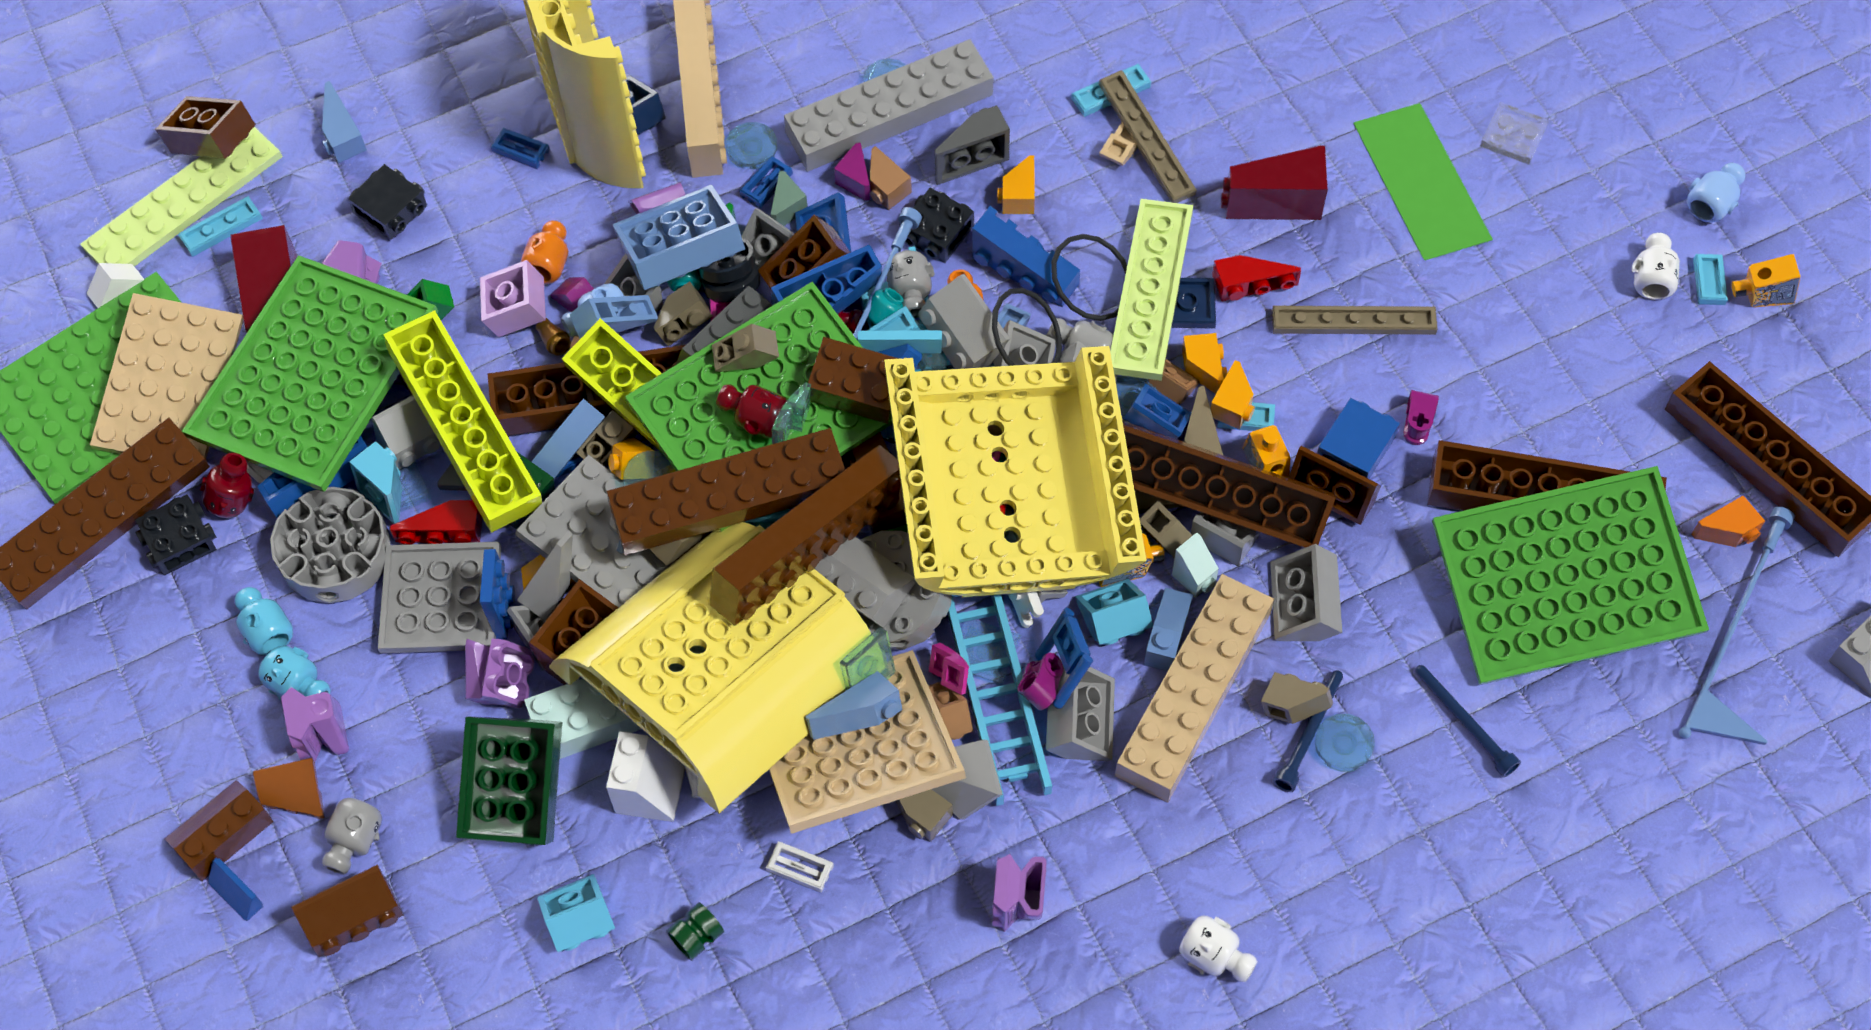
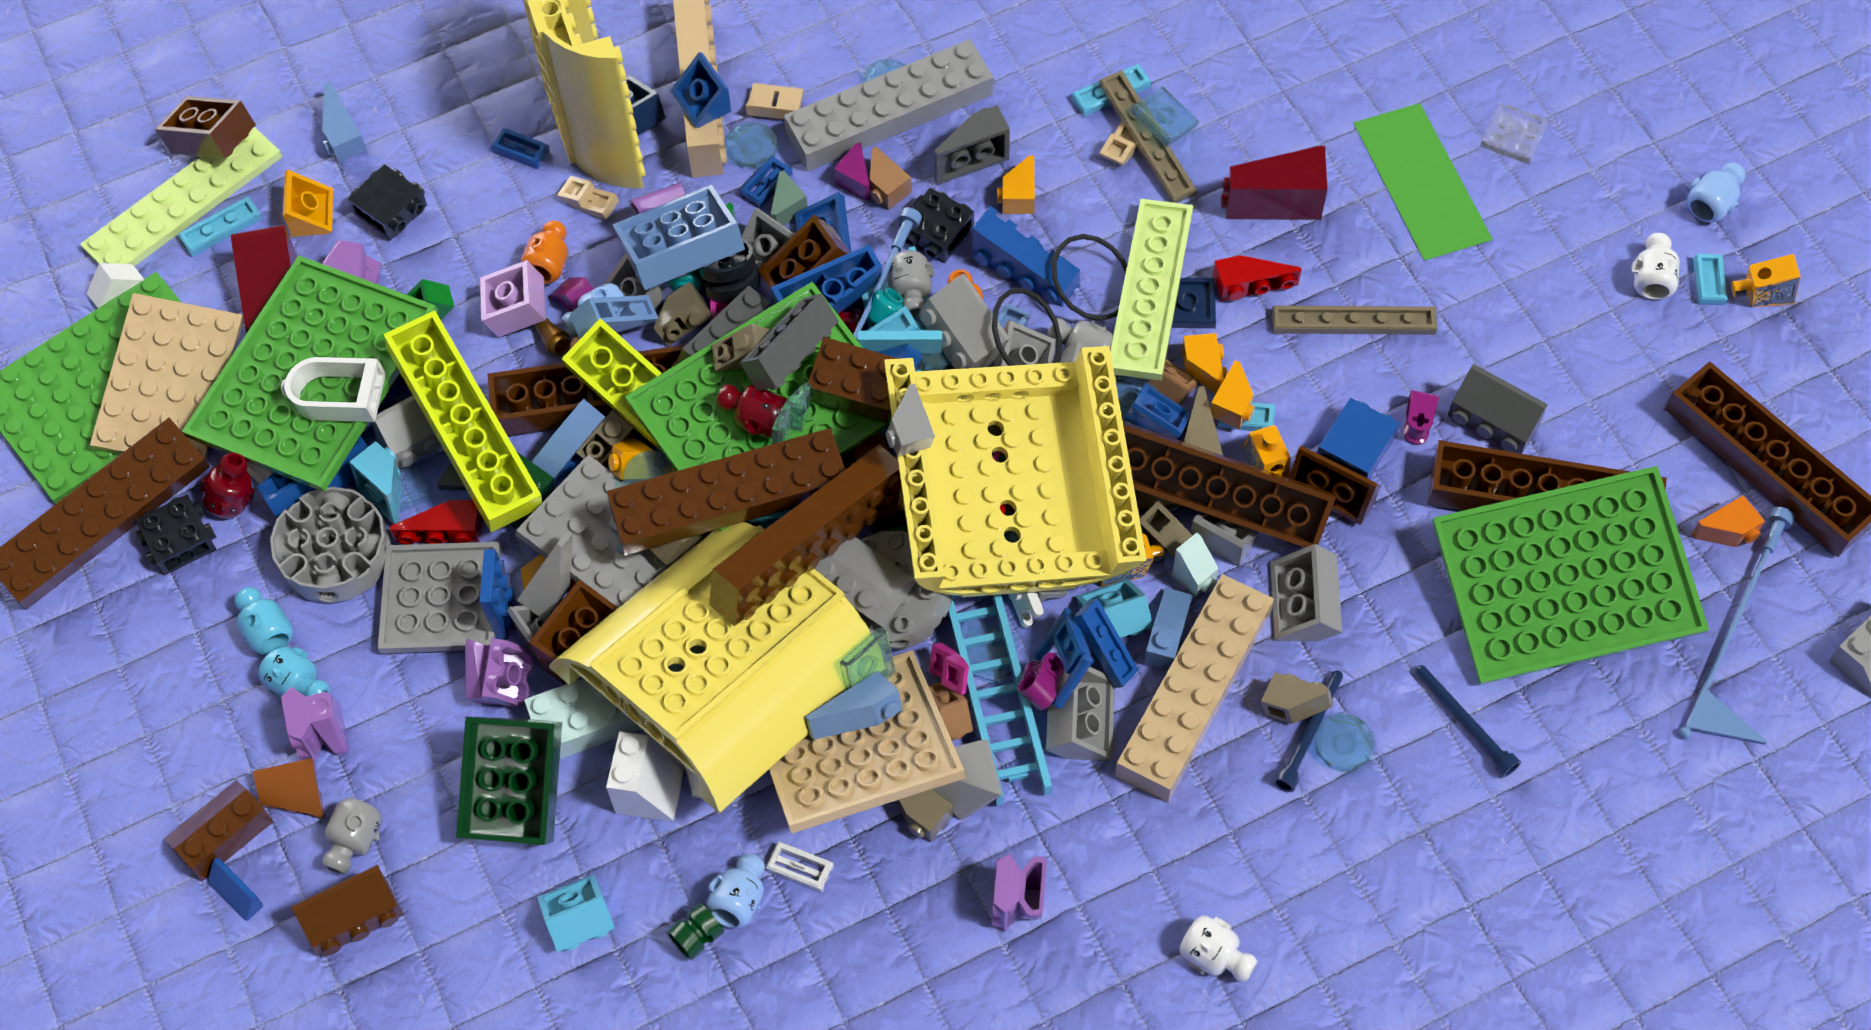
none -> white window [281,357,386,422]
none -> light orange slope [283,170,334,237]
none -> tan slope [557,176,619,220]
none -> blue slope [670,52,732,128]
none -> light blue piece [707,853,765,929]
none -> dark grey brick [740,294,839,391]
none -> tan piece [746,83,804,119]
none -> light grey slope [886,384,935,457]
none -> blue plate [1074,599,1138,688]
none -> clear light blue tile [1129,87,1199,147]
none -> dark grey slope [1448,364,1548,454]

